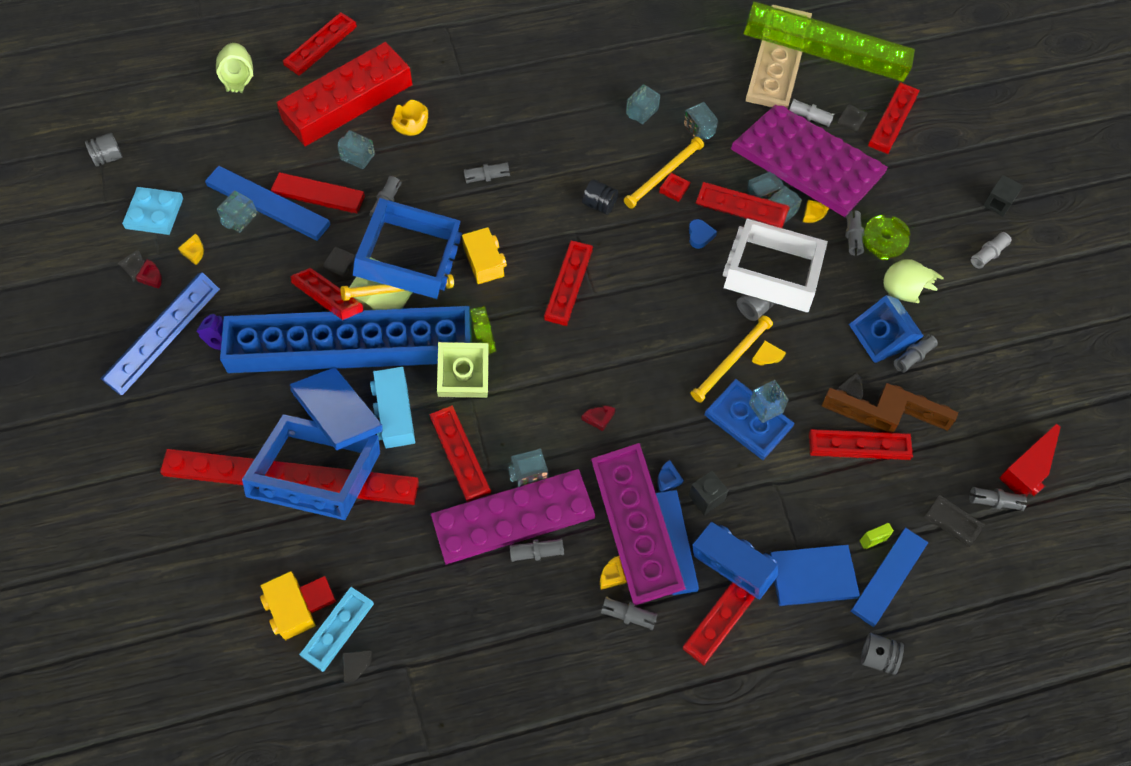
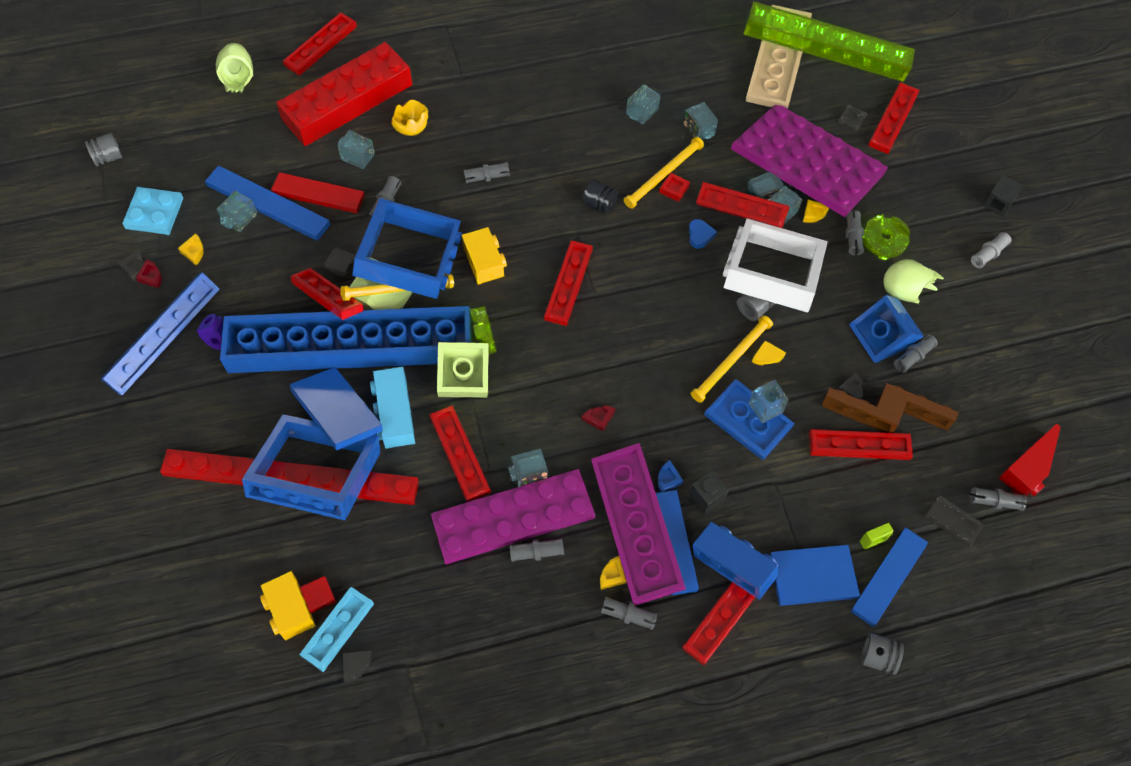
light grey pin [789,99,834,127] -> none

